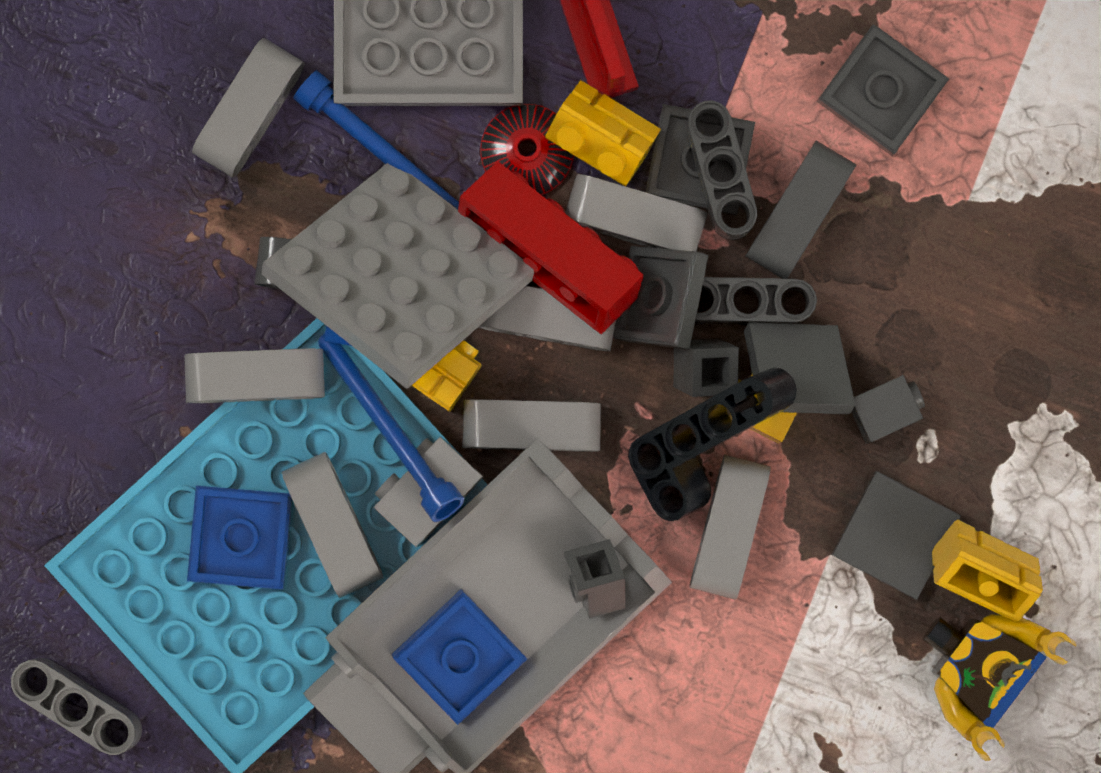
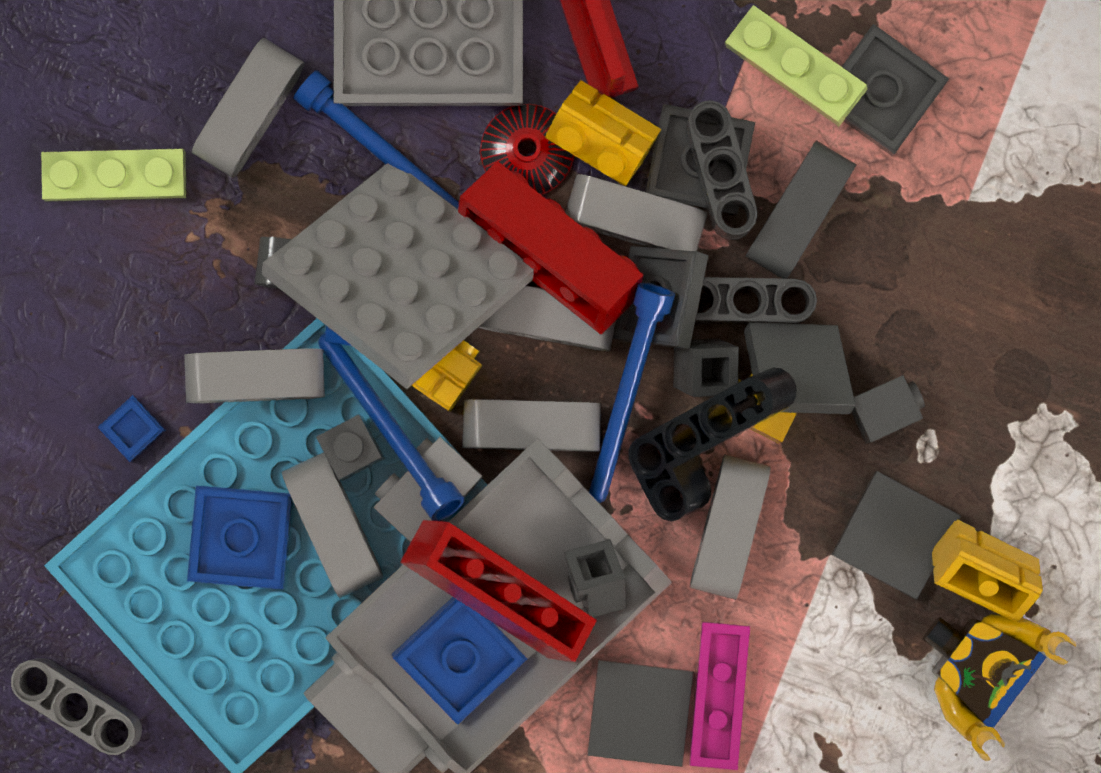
none -> yellowish green plate [41,149,186,201]
none -> blue tile [98,395,167,462]
none -> dark grey brick [316,414,385,481]
none -> red brick [400,520,597,662]
none -> dark grey tile [587,660,693,767]
none -> blue piece [589,283,675,503]
none -> dark pink plate [689,622,750,770]
none -> yellowish green plate [725,5,867,127]

